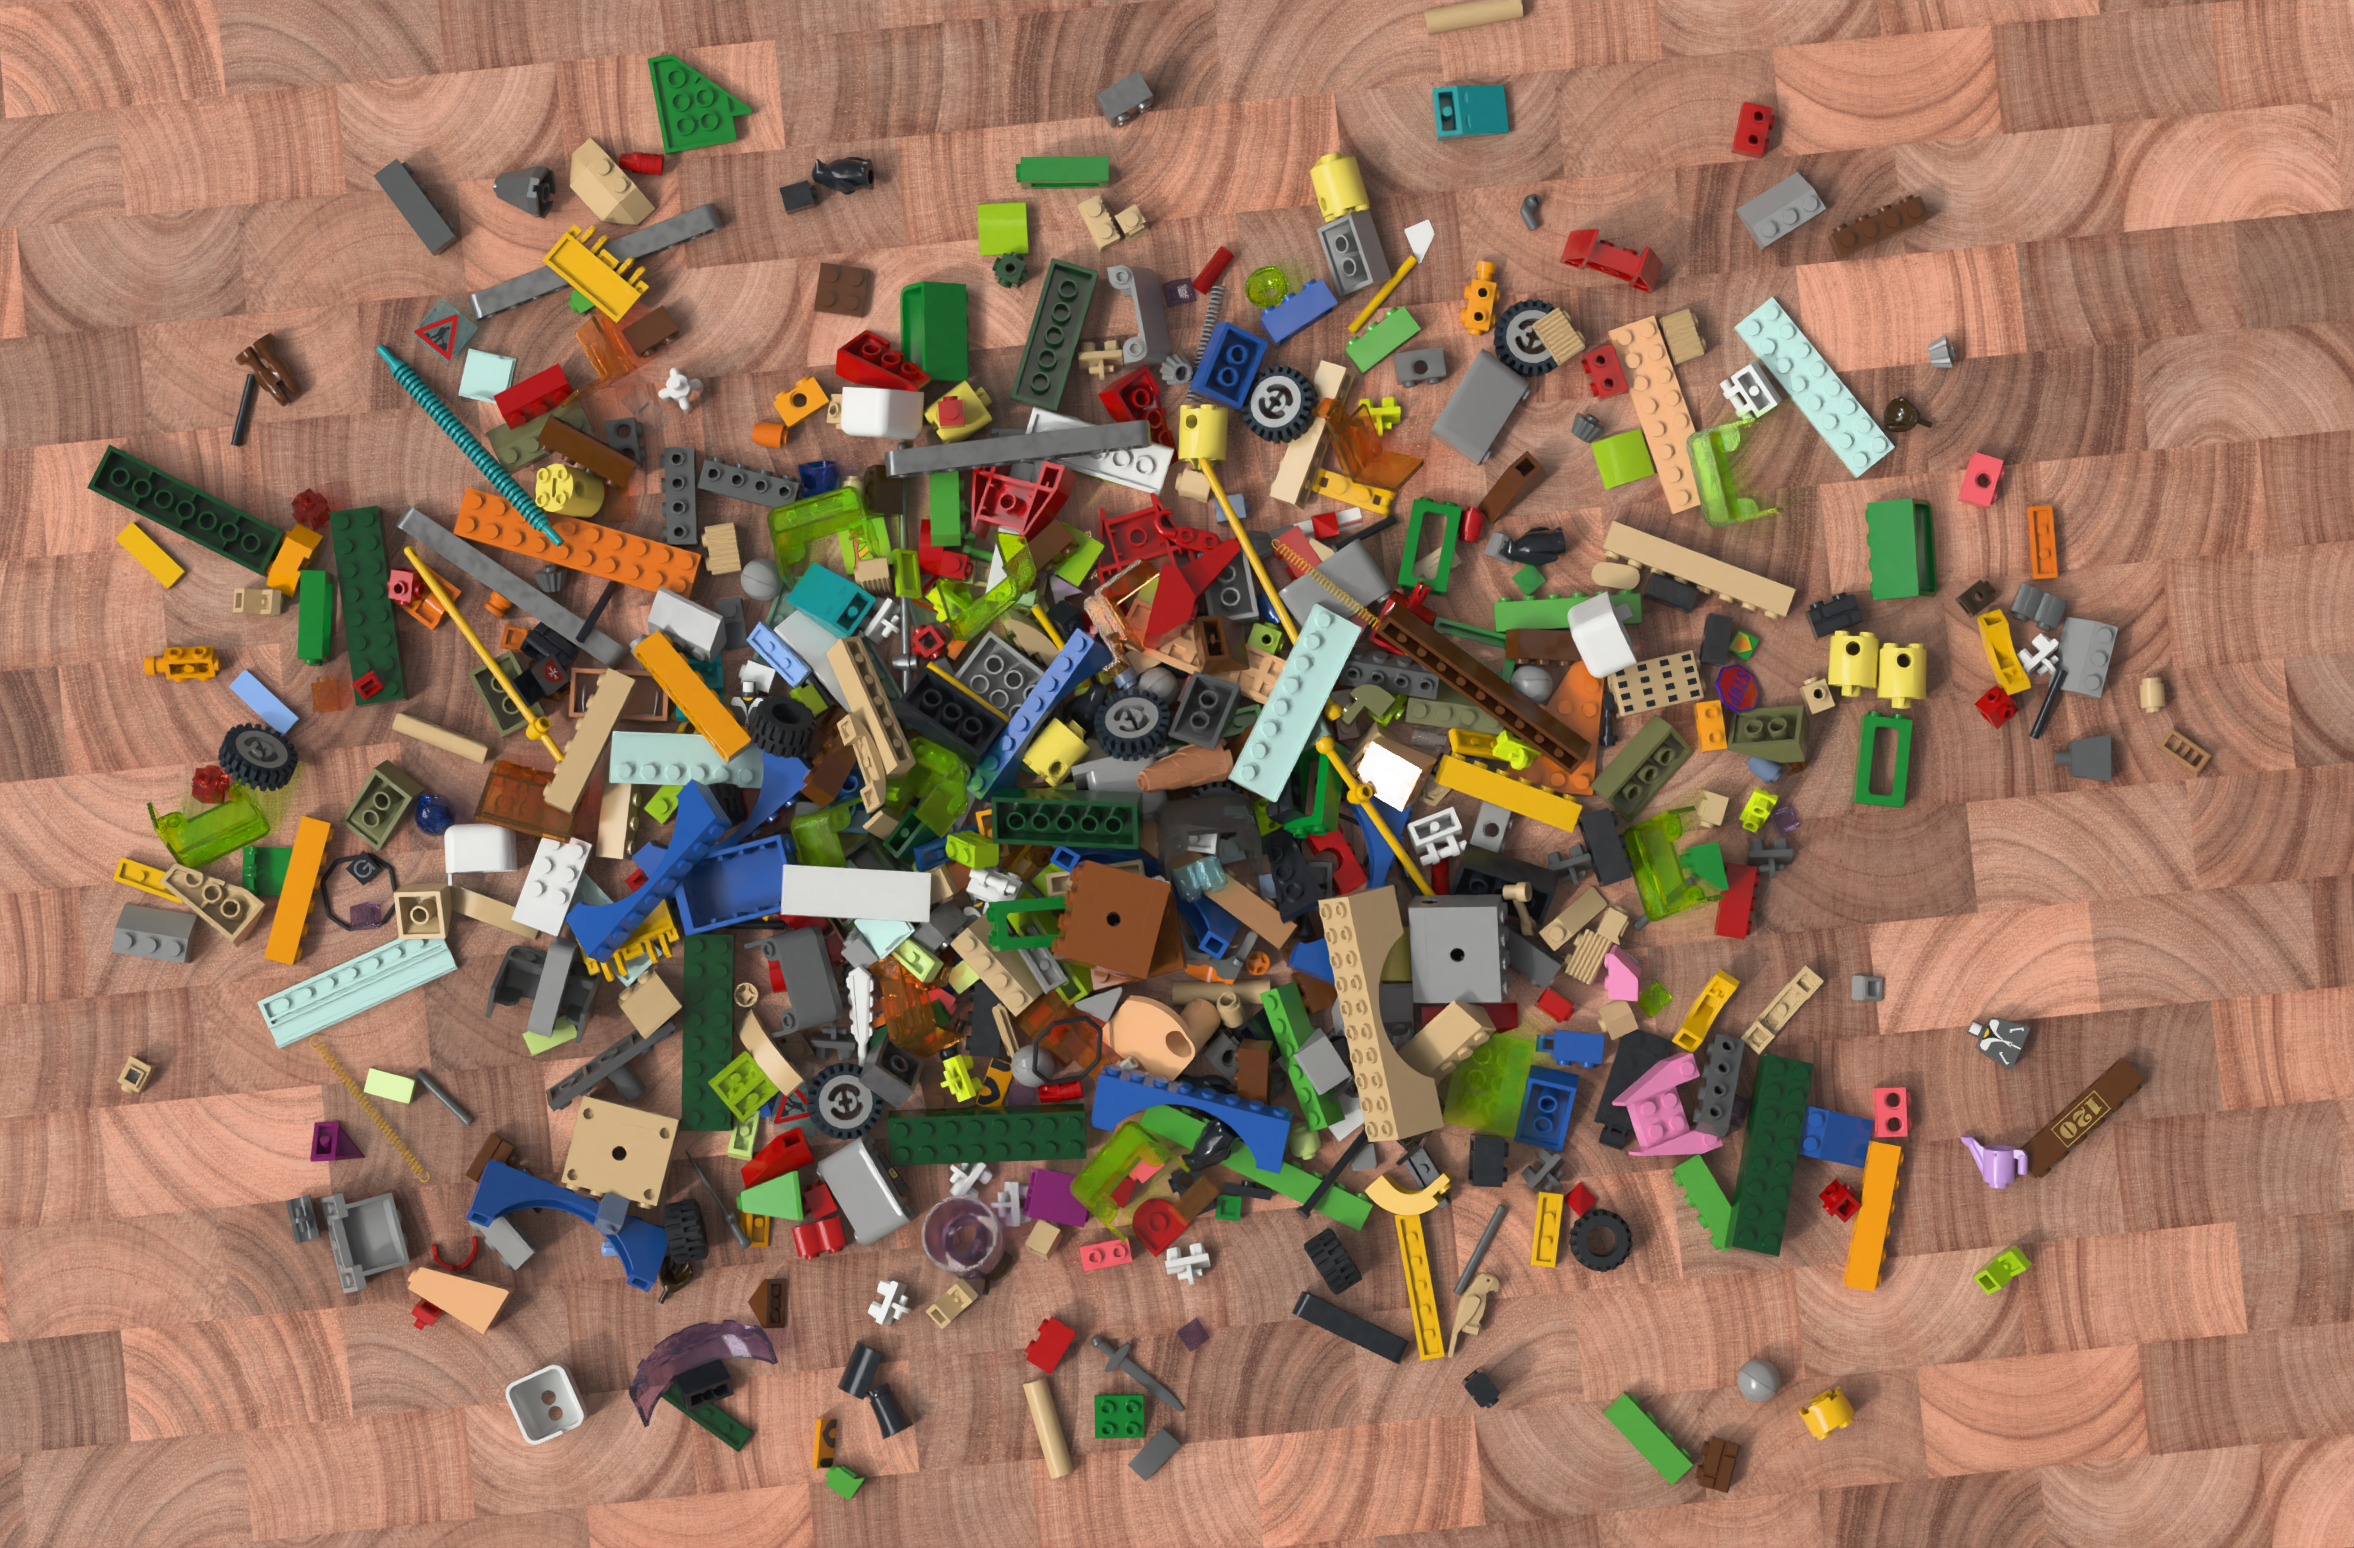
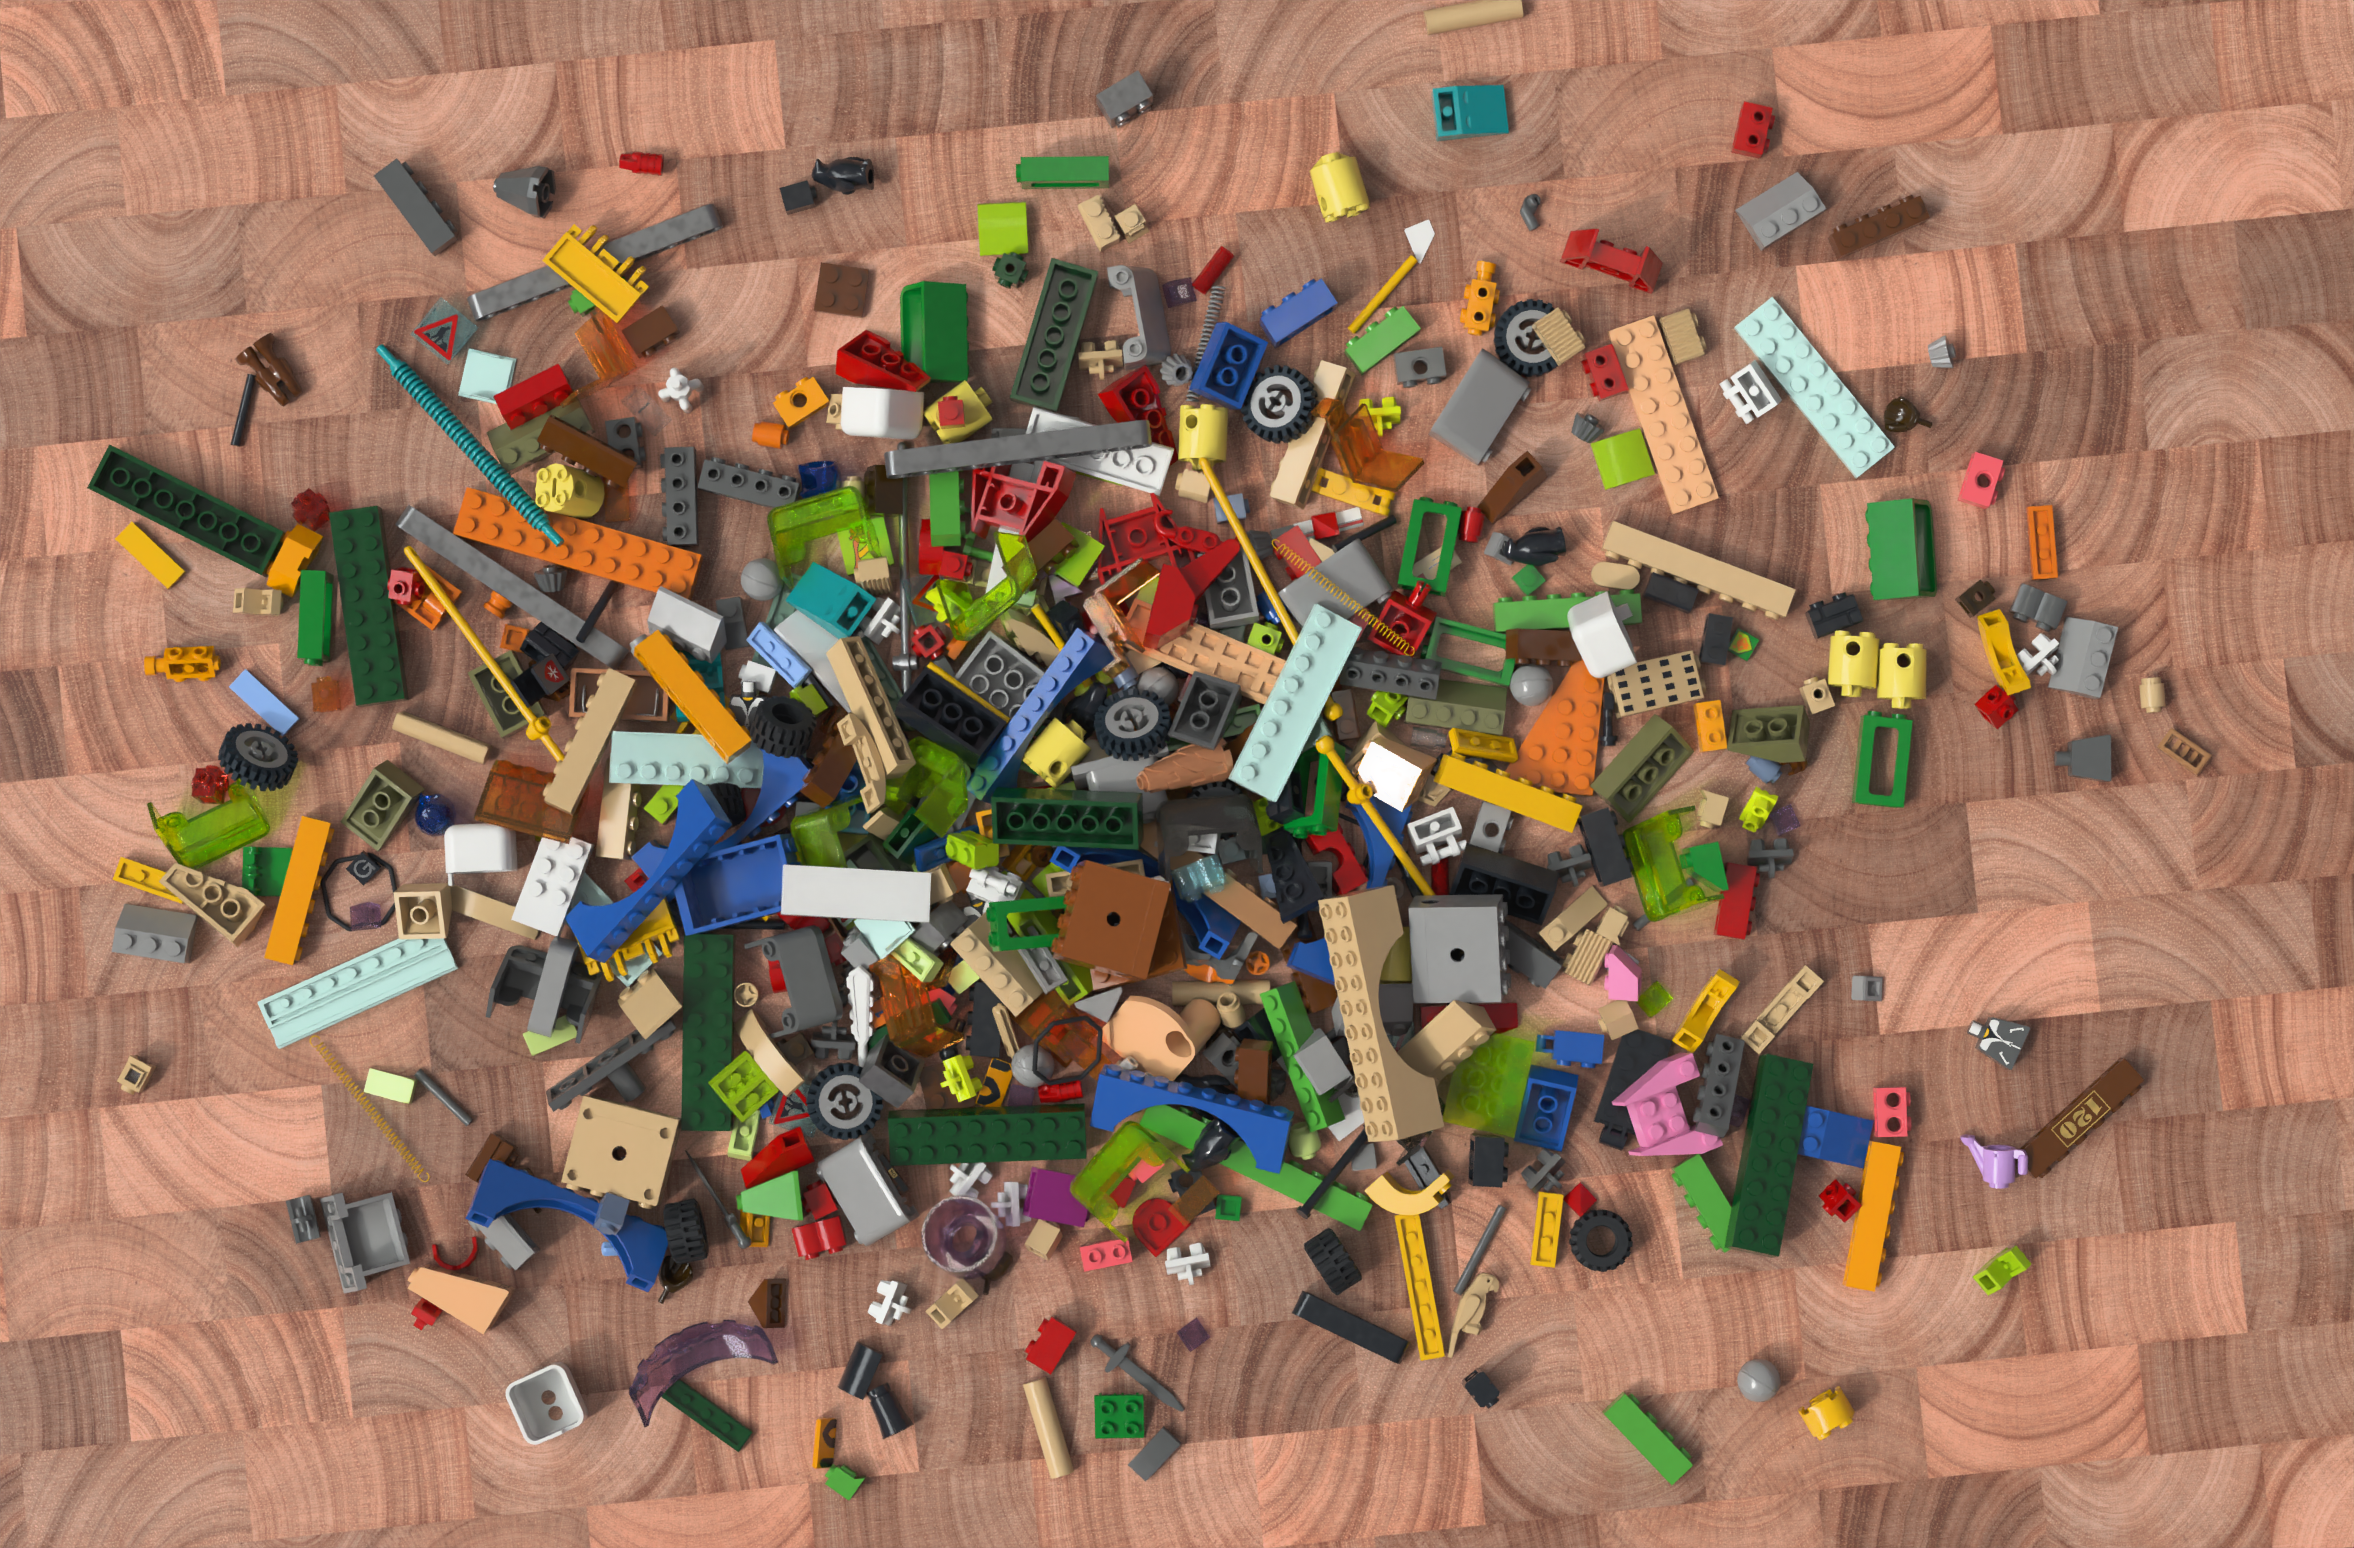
magenta slope [310,1121,366,1162] -> none
red slope [352,669,385,700] -> none
tan wedge [569,138,656,226] -> none
green wing [648,54,753,155] -> none
black brick [675,1358,734,1411] -> none
tan brick [701,522,743,576] -> none
lime tile [892,548,922,599] -> none
reddish brown slope [1193,615,1250,674] -> none
black plate [1222,1180,1272,1200] -> none
clear neon green piece [1245,266,1289,308] -> none
light grey slope [1317,210,1392,298] -> none
olive brick [1341,684,1396,727] -> none
reddish brown brick [1375,601,1591,775] -> none
neon yellow hips [1492,730,1542,770] -> none
tan brick [1503,882,1536,936] -> none
red brick [1534,986,1575,1023] -> none
clear neon green windscreen [1686,417,1784,528] -> none
reddish brown brick [1695,1436,1740,1493] -> none
piece [1715,664,1760,713] -> none
black bar [2029,669,2067,739] -> none

